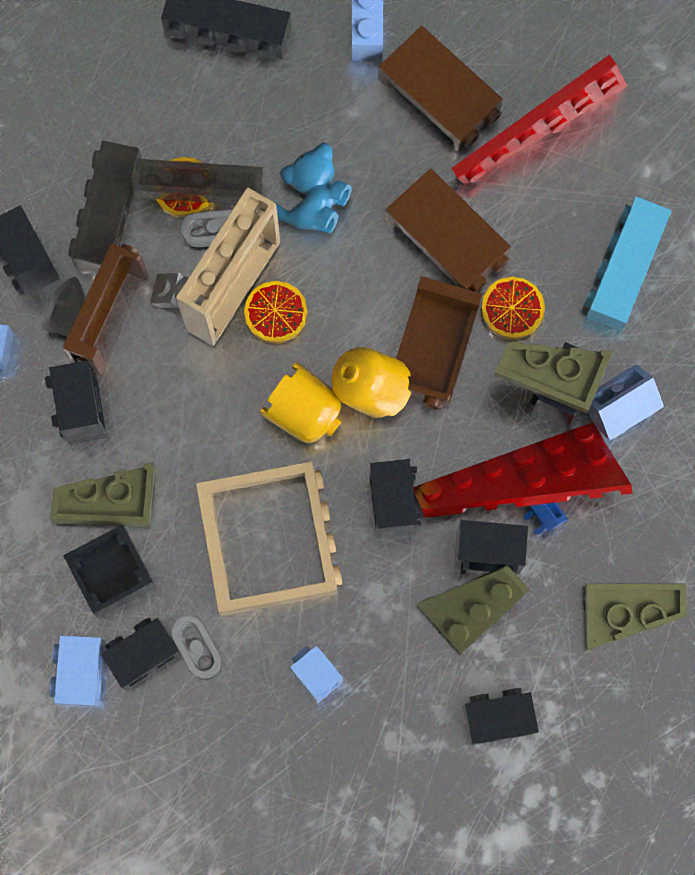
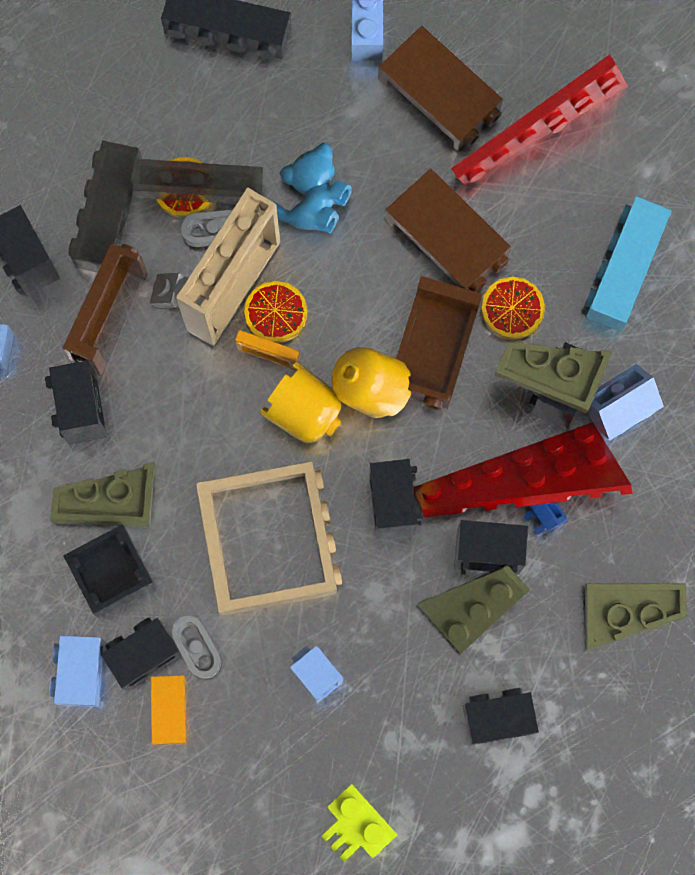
light grey plate [42,277,83,337] -> none
none -> light orange tile [151,675,186,745]
none -> light orange tile [235,330,301,370]
none -> neon yellow hinge [321,784,397,862]

